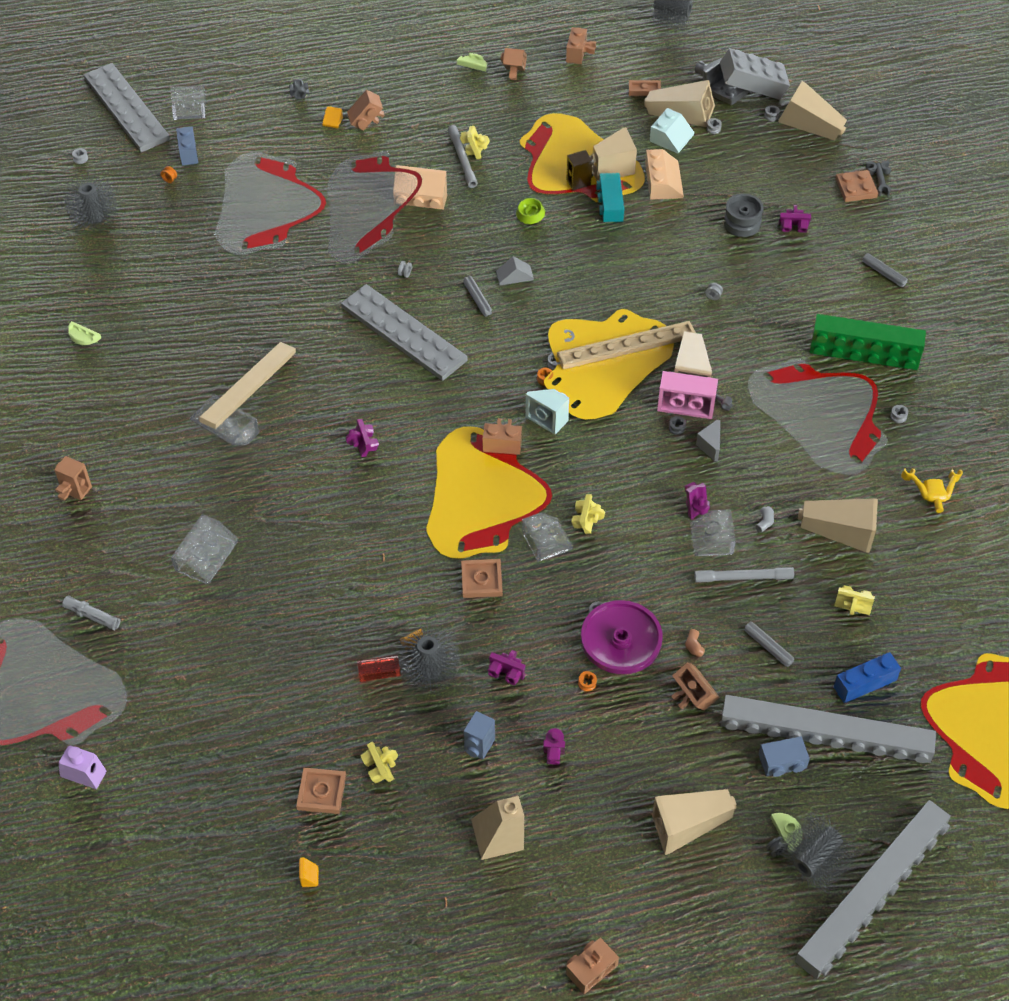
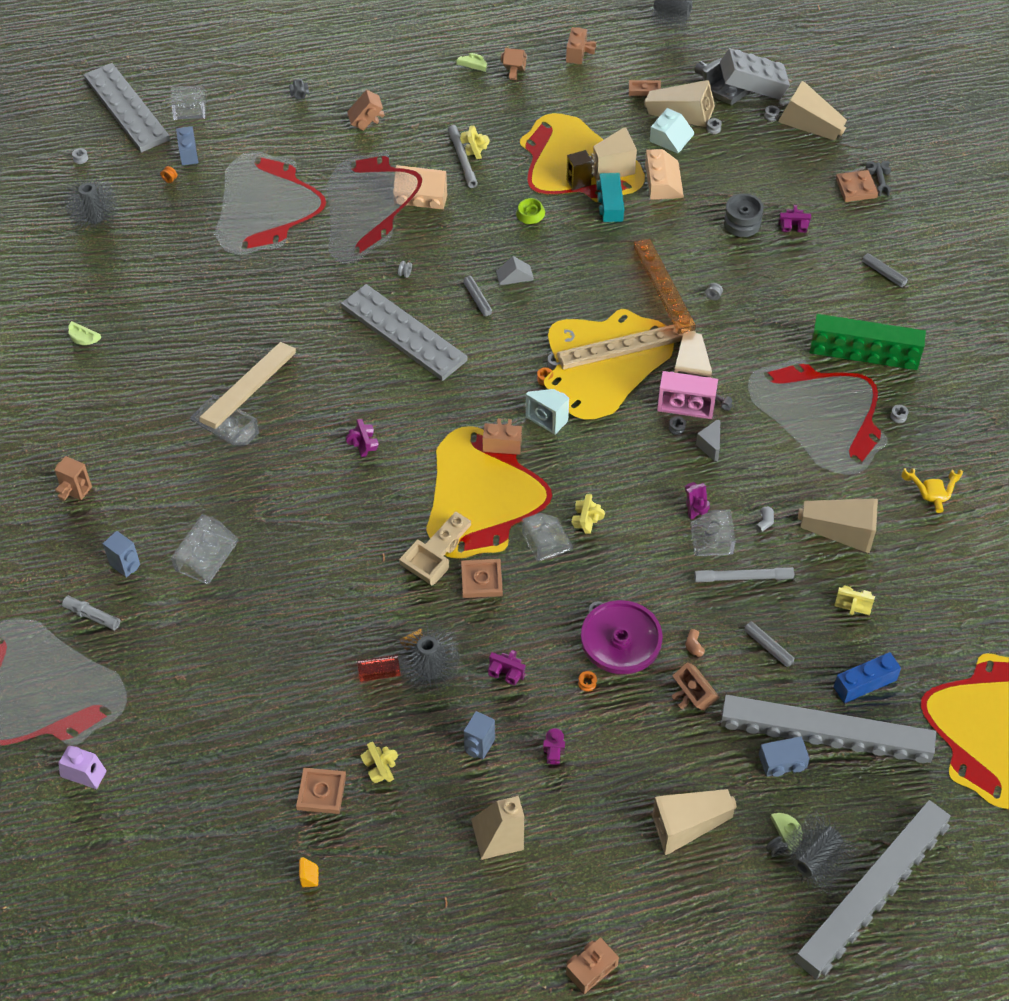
light orange slope [323,106,343,128] -> none
none -> sand blue brick [103,531,140,578]
none -> tan plate [399,511,471,585]
none -> clear orange plate [634,239,696,334]

